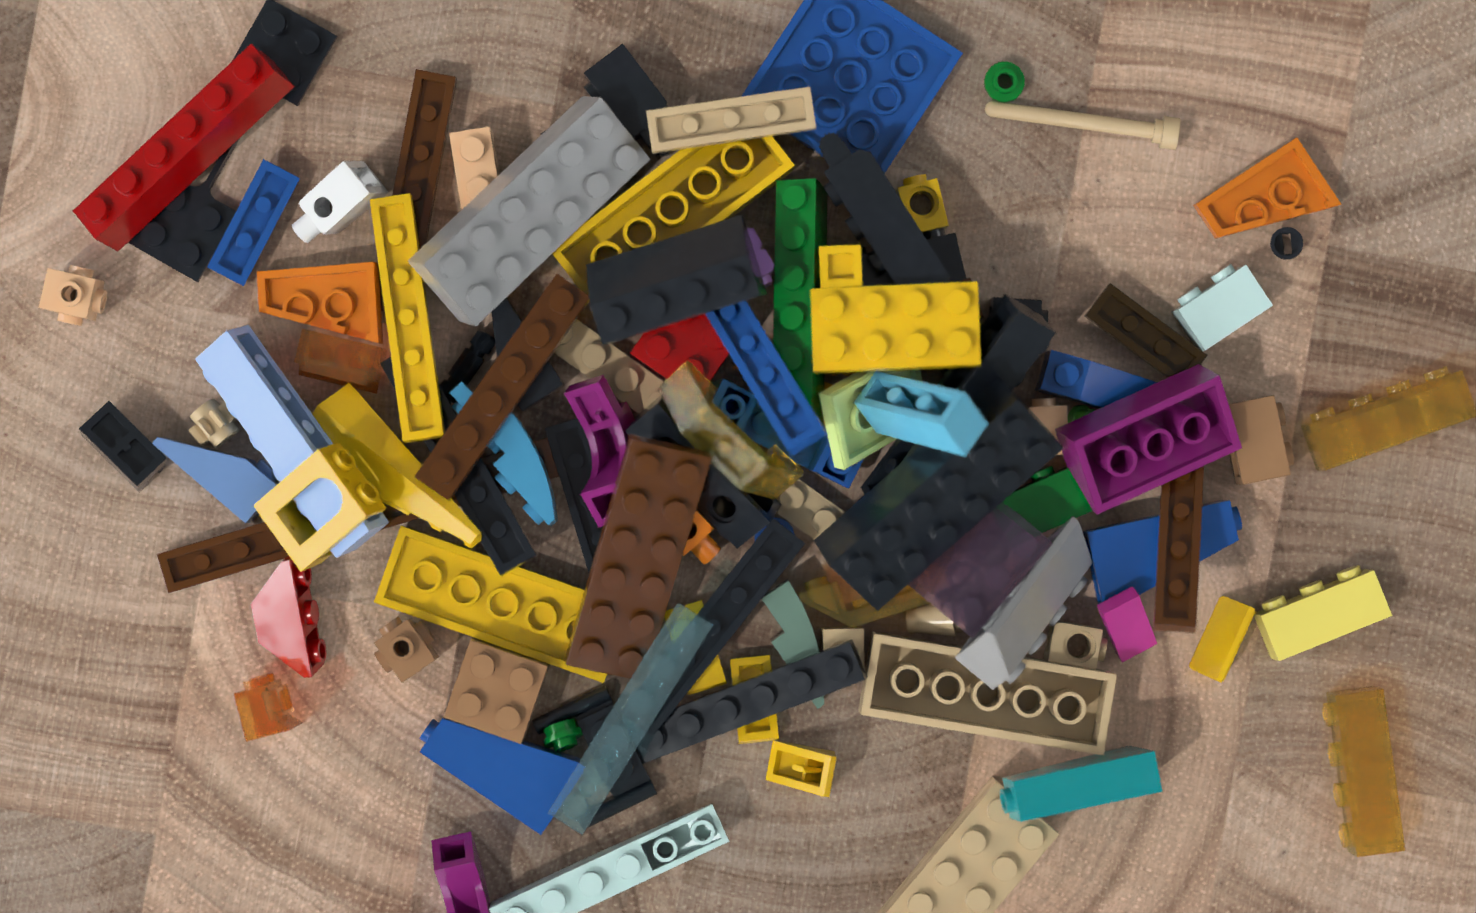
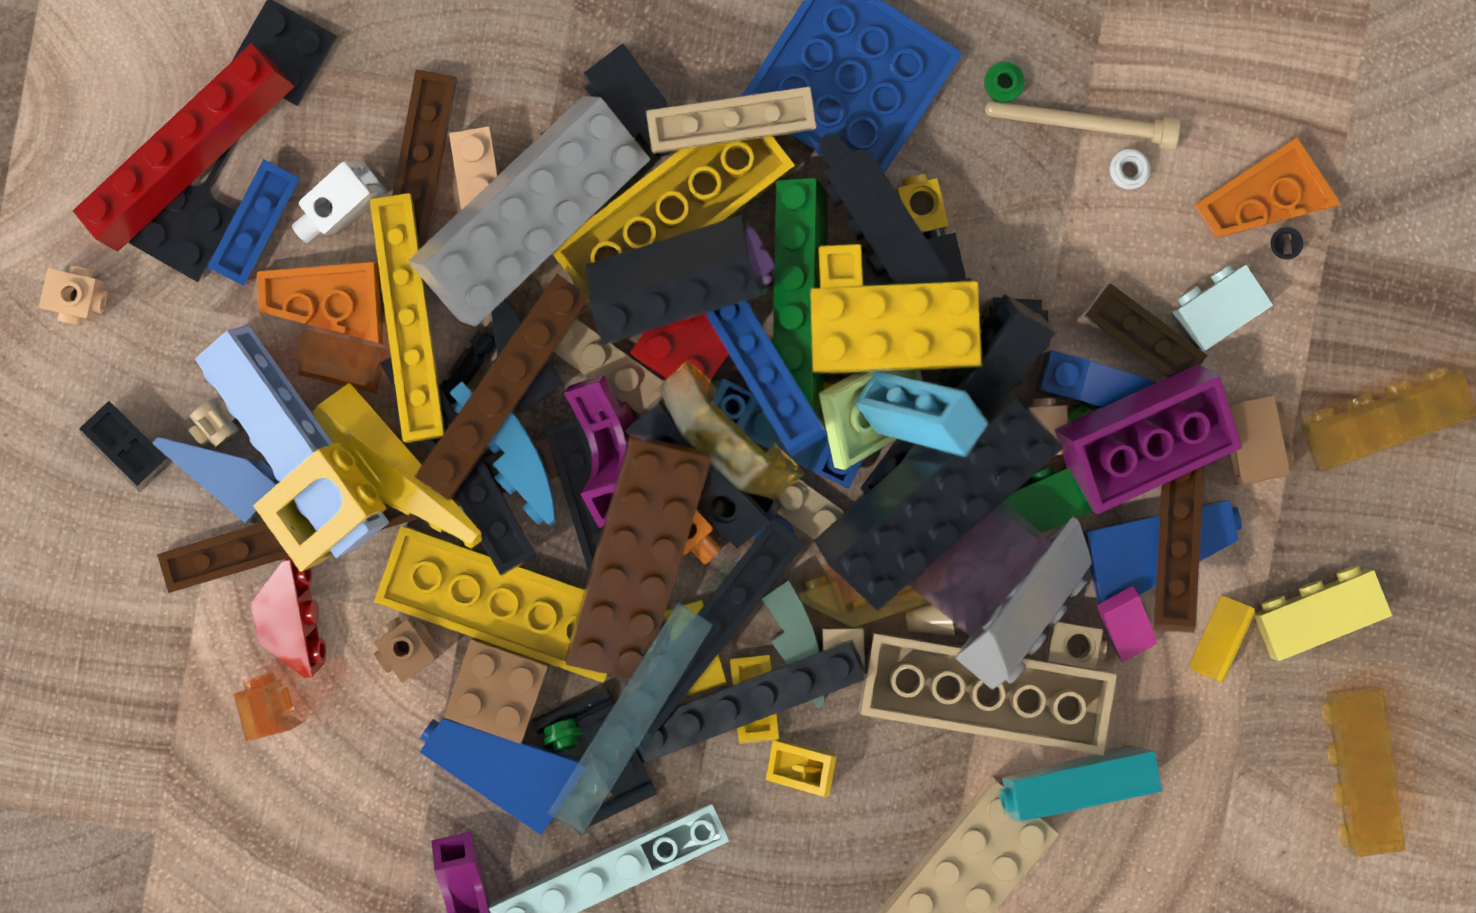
none -> white plate [1109,149,1151,190]

